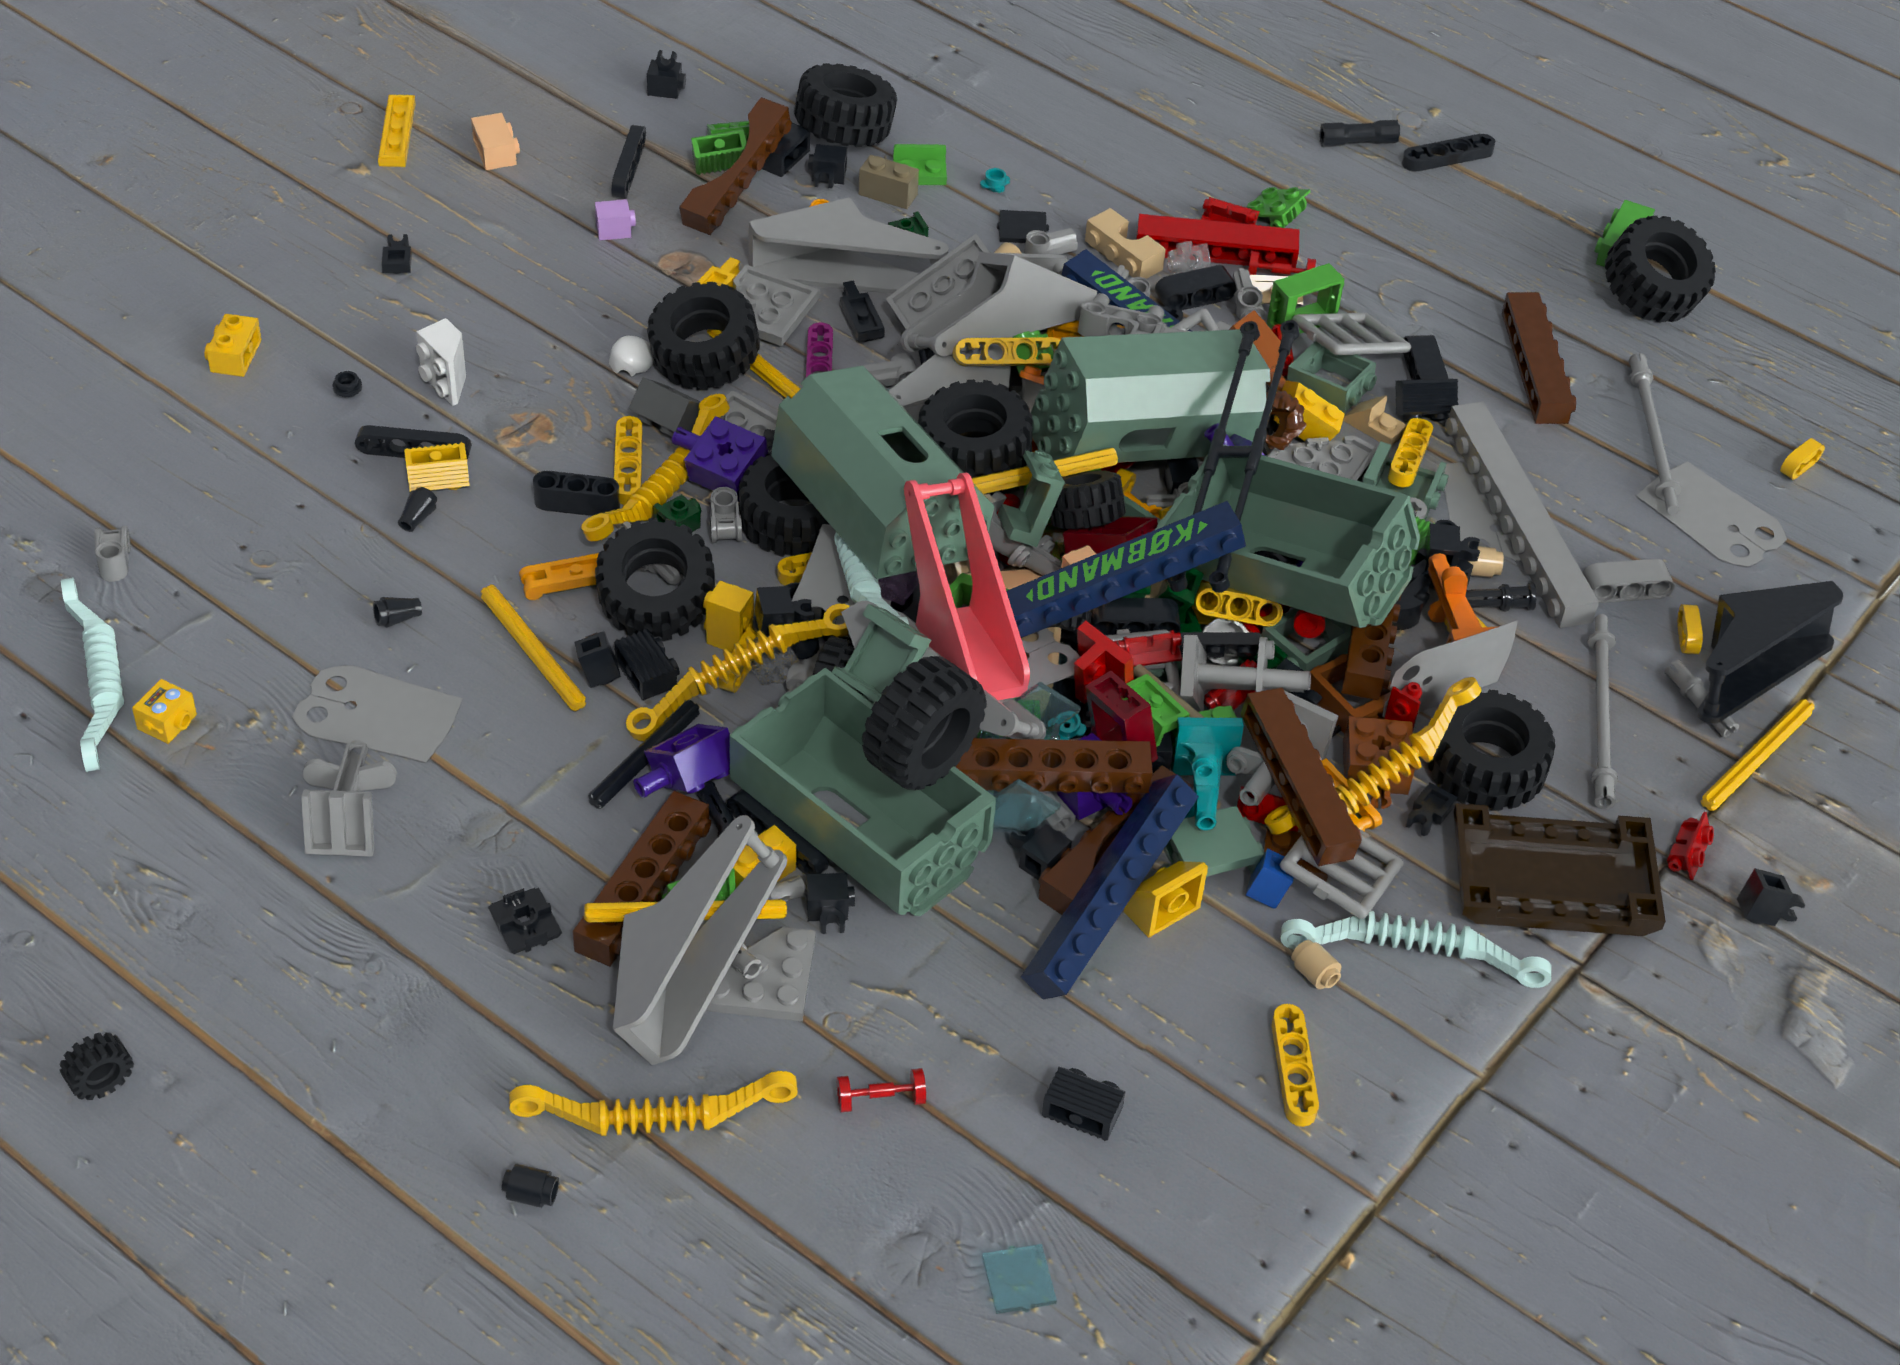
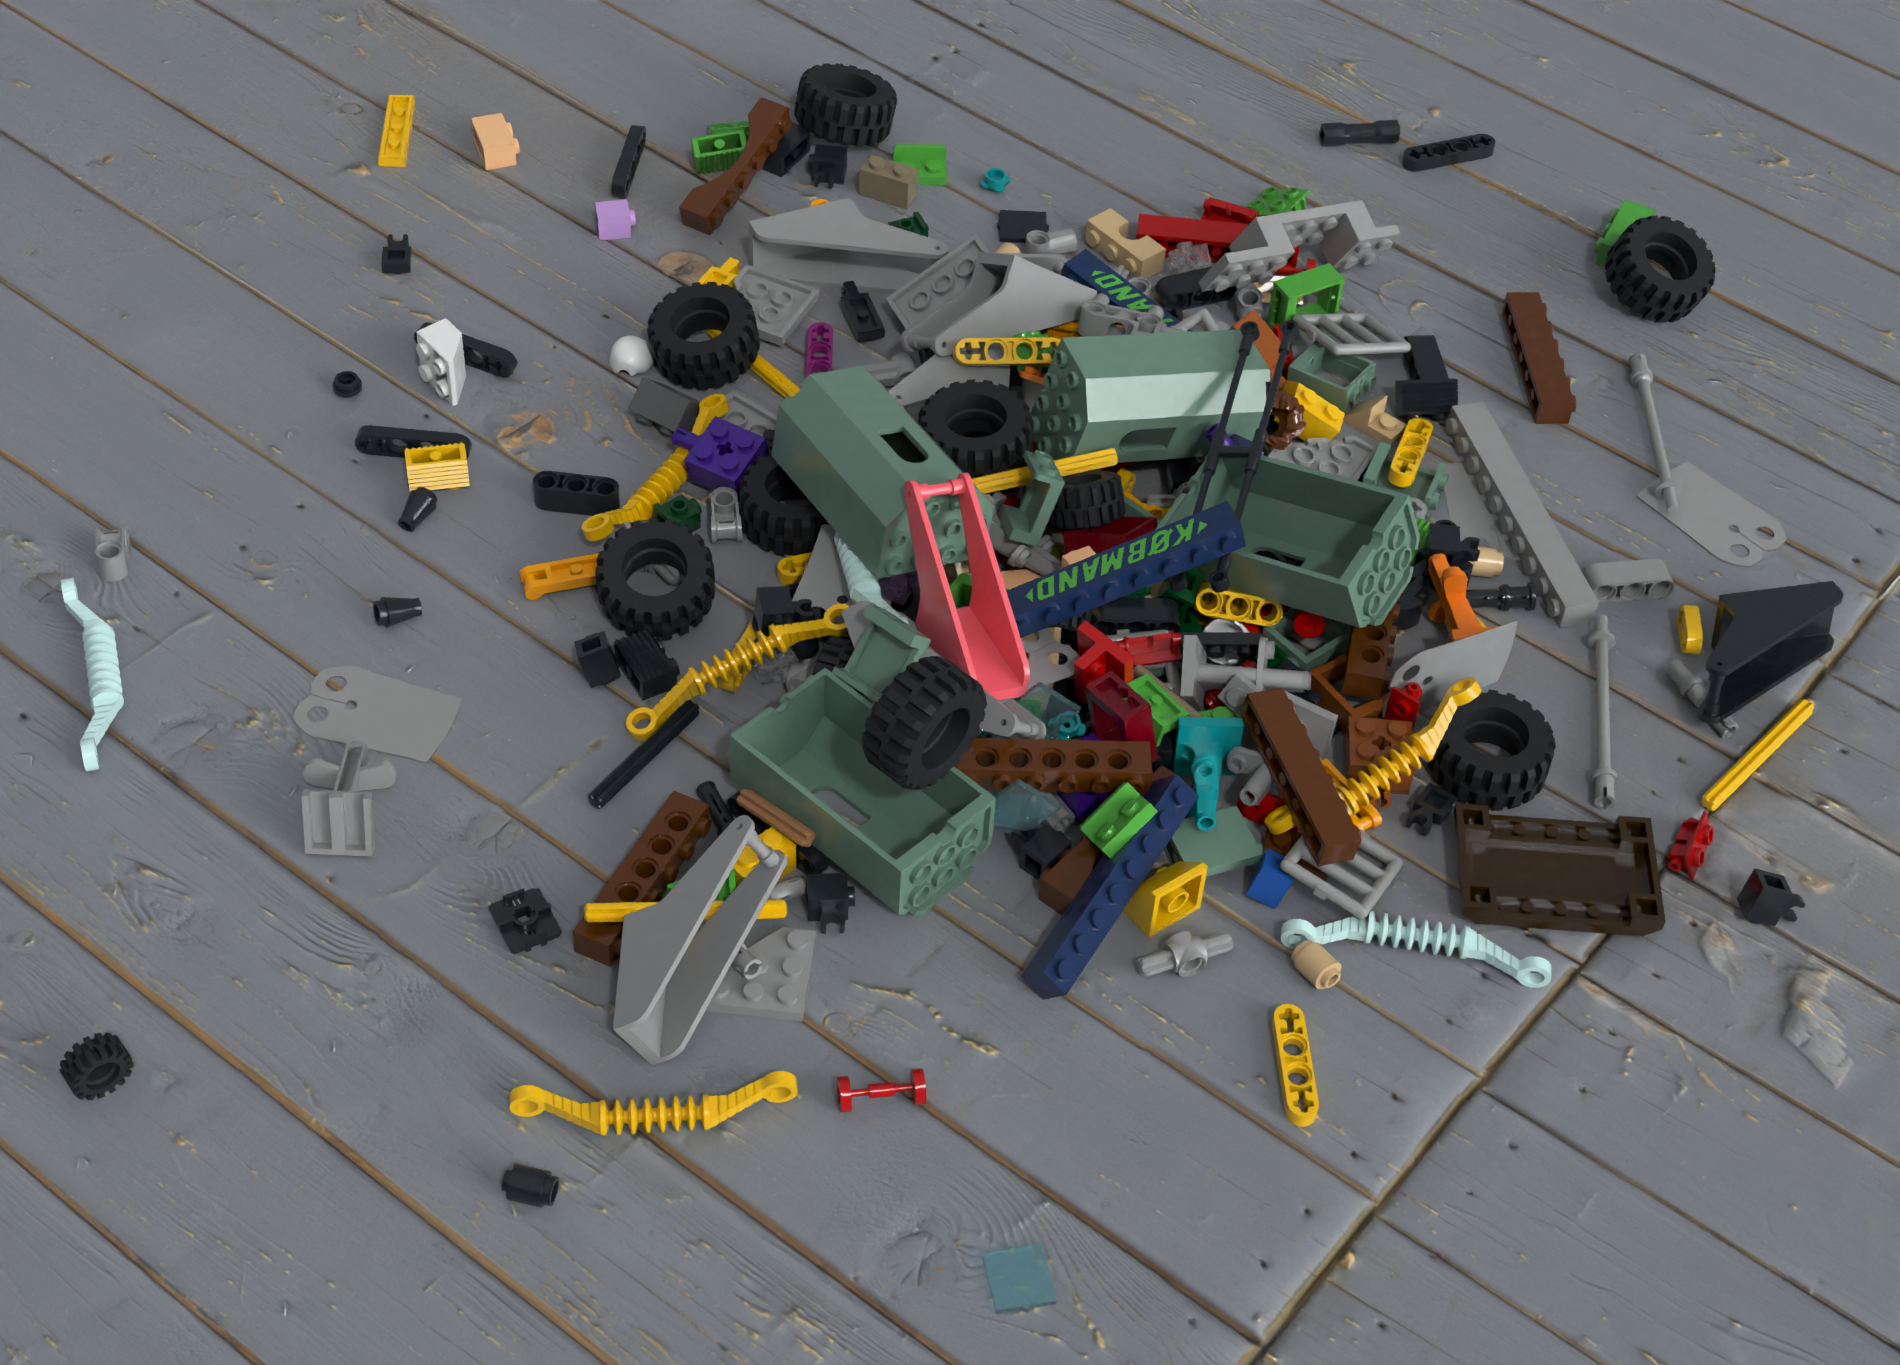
yellow head [132,679,197,744] -> none
yellow brick [204,314,262,377] -> none
yellow axle [481,584,586,711] -> none
yellow beam [614,416,643,505] -> none
dark purple brick [633,724,730,798] -> none
black brick [647,50,686,99] -> none
yellow brick [703,581,754,653] -> none
black brick [1042,1066,1126,1141] -> none
yellow beam [1780,438,1825,480] -> none
none -> black beam [414,322,518,378]
none -> medium nougat axle [736,789,816,847]
none -> bright green bracket [1080,782,1158,859]
none -> light grey axle [1137,931,1233,977]
none -> light grey bracket [1198,200,1401,292]
none -> light grey plate [1217,672,1261,718]

